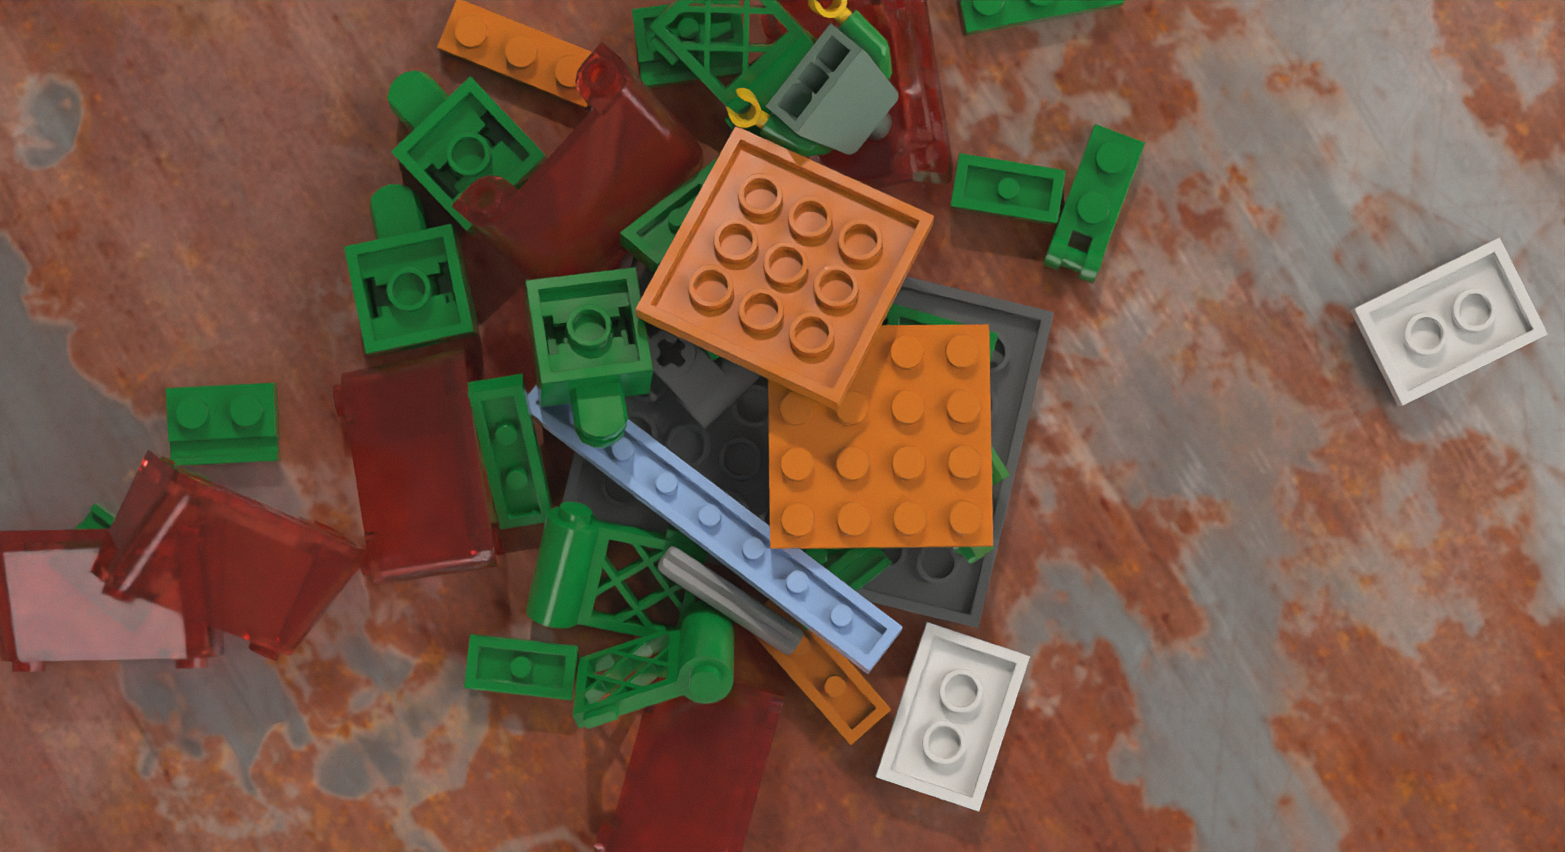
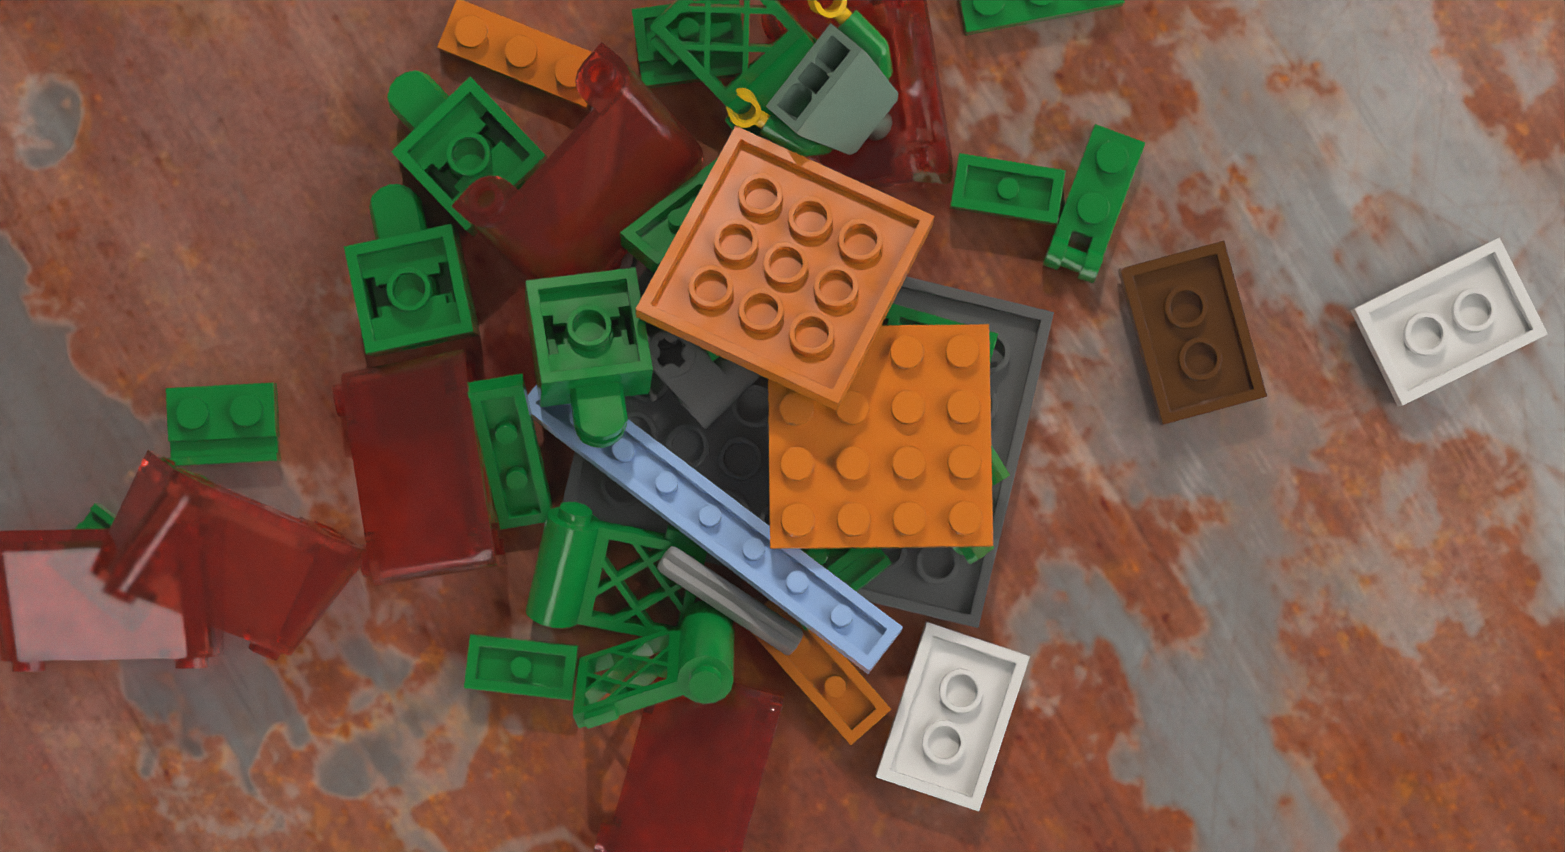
none -> reddish brown plate [1118,240,1267,425]

